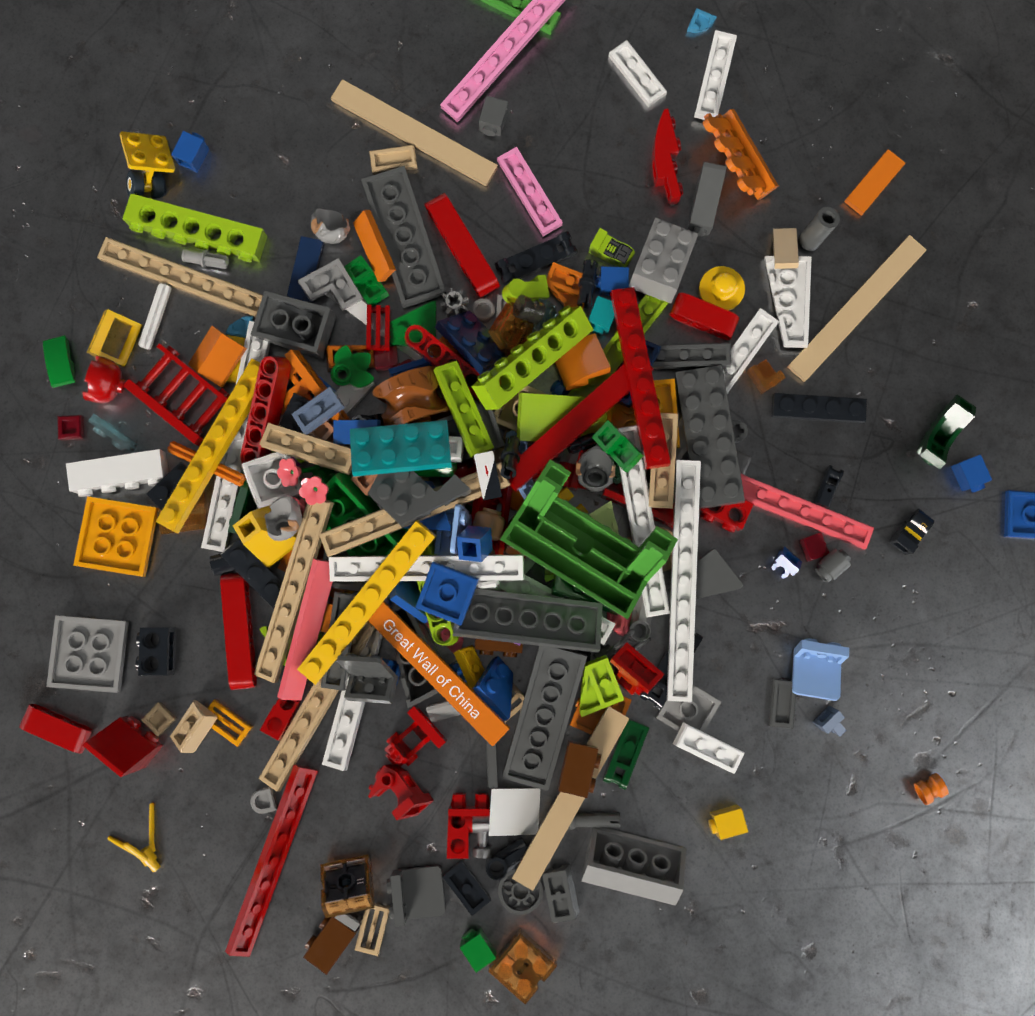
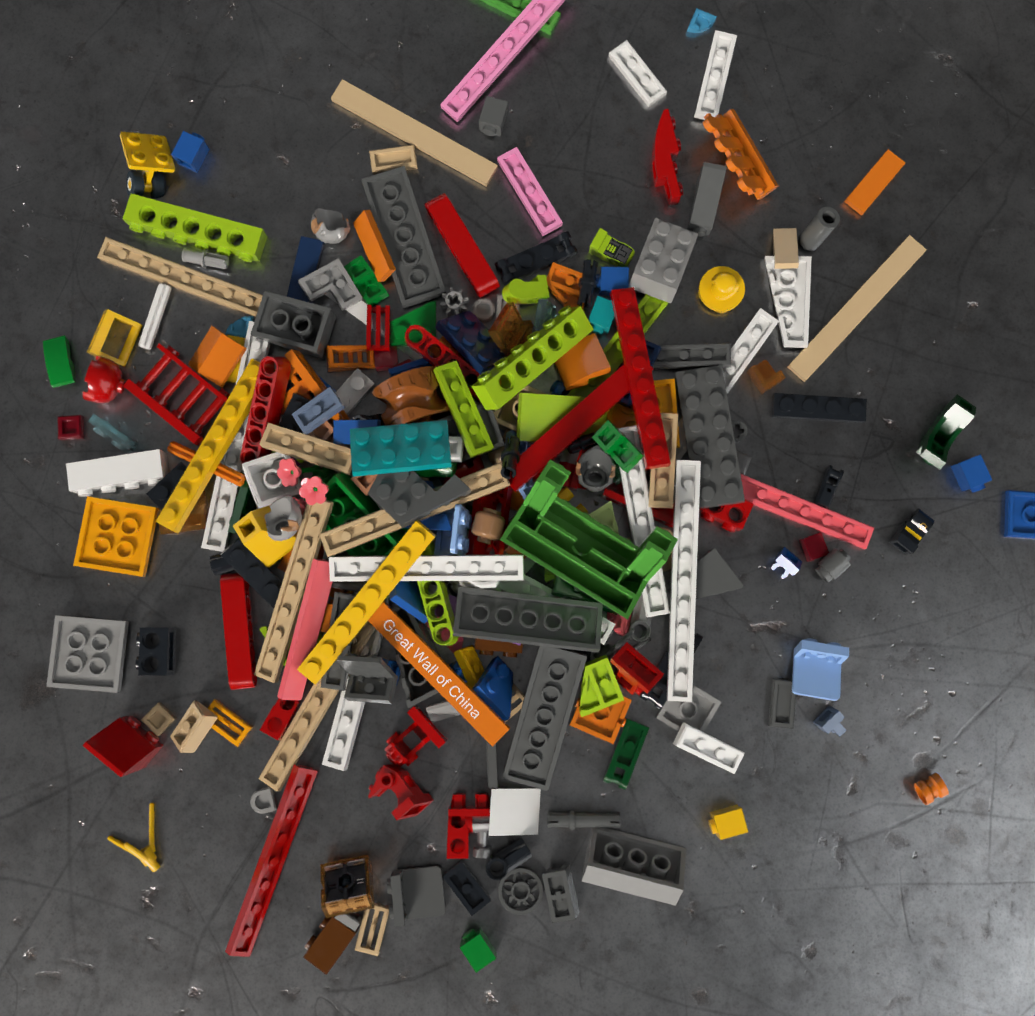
red beam [19,704,93,754] -> none
green plate [331,345,374,388] -> none
blue tile [415,561,479,626] -> none
blue brick [457,526,493,562] -> none
sticker [474,451,502,500] -> none
clear orange piece [488,928,557,1004] -> none
tan tile [512,707,630,891] -> none
clear smoke wheel [513,295,545,324] -> none
reddish brown brick [557,740,601,798] -> none
red beam [669,293,740,340] -> none

